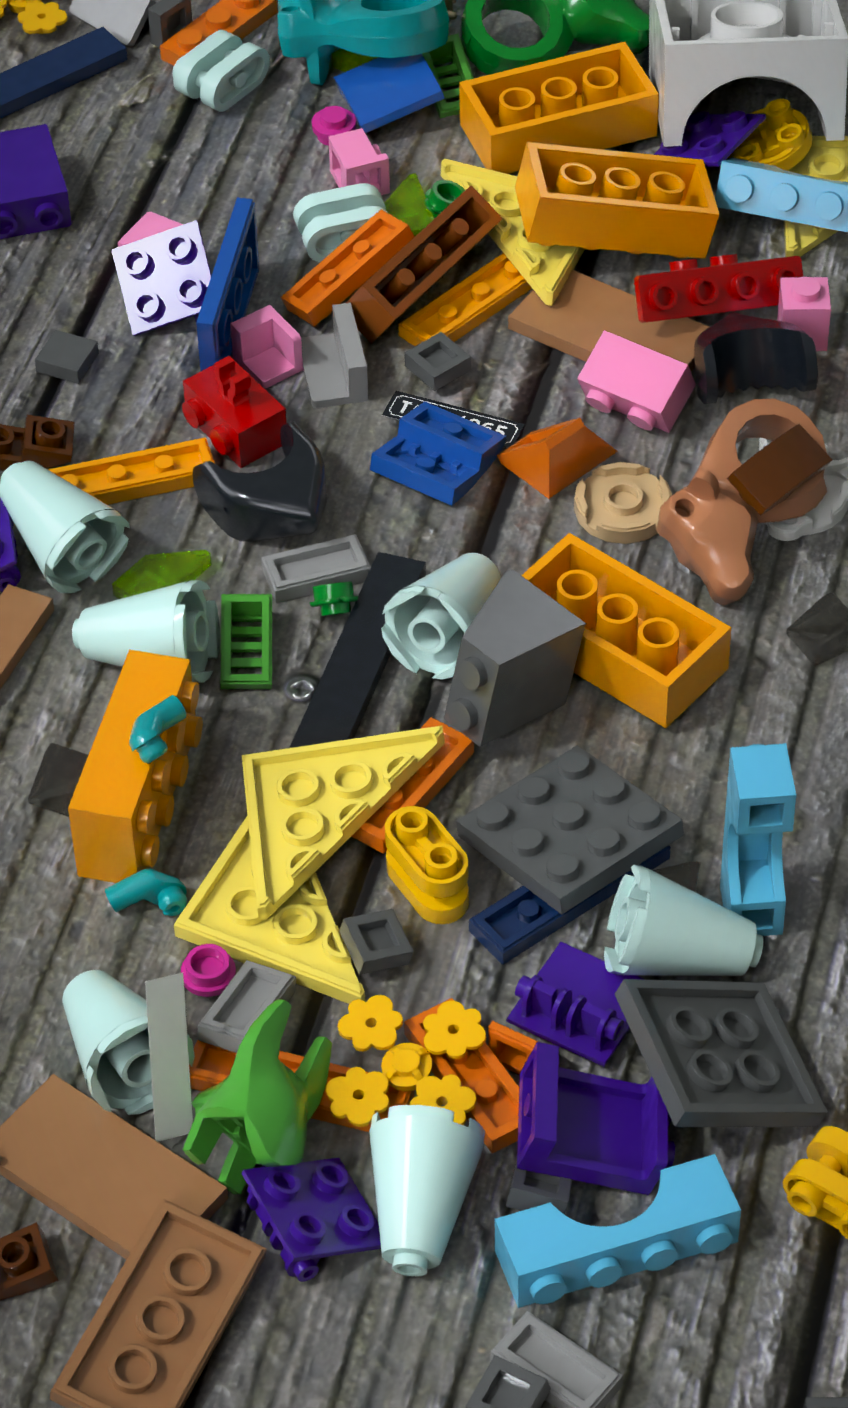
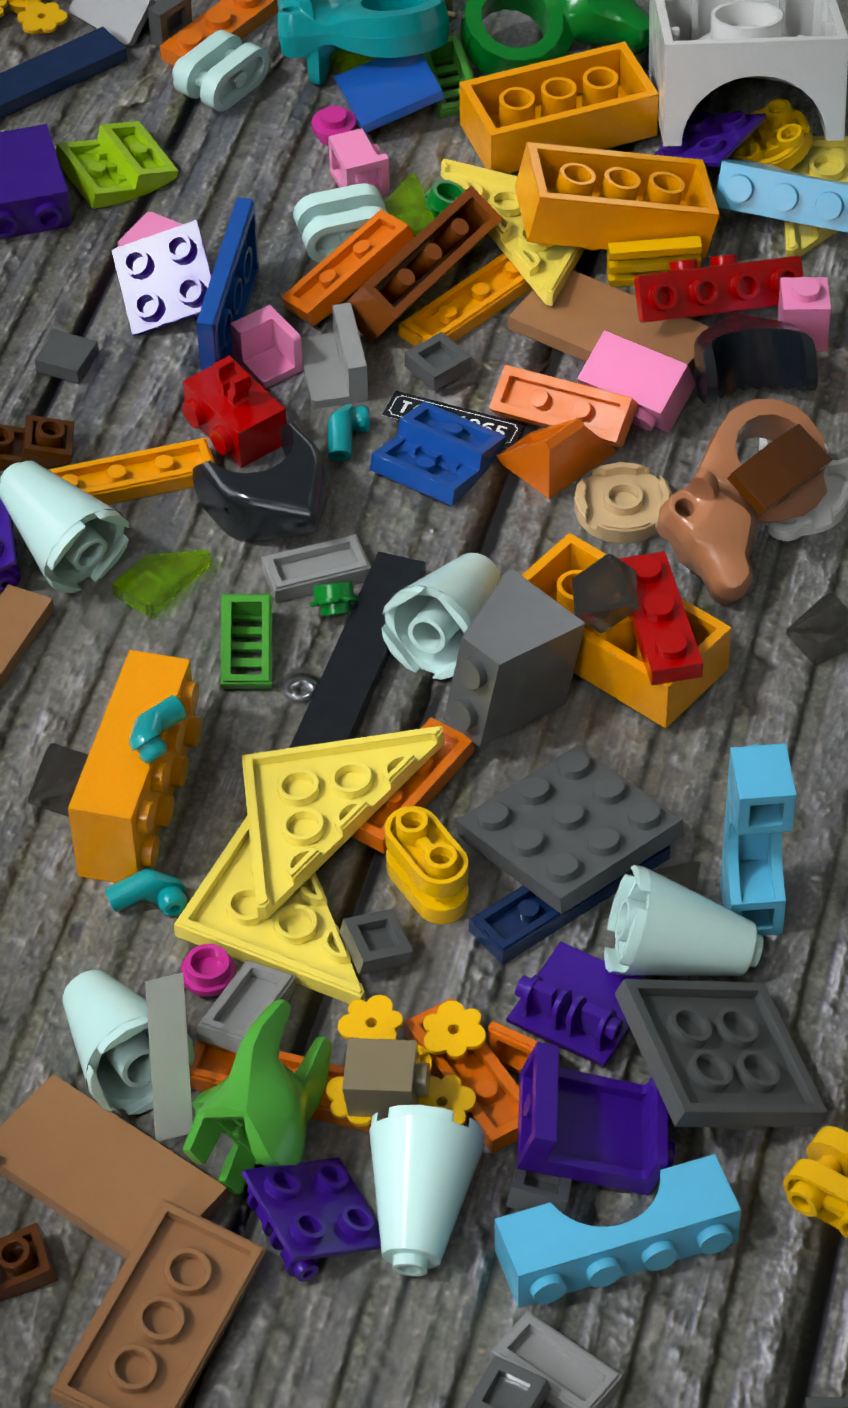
light aqua cone [72,580,220,683] -> none
none -> lime slope [55,121,178,209]
none -> teal arm [328,403,370,462]
none -> dark tan brick [342,1038,430,1118]
none -> plate [489,365,638,448]
none -> clear smoke slope [572,554,639,634]
none -> yellow tile [607,236,702,287]
none -> red plate [615,551,703,686]

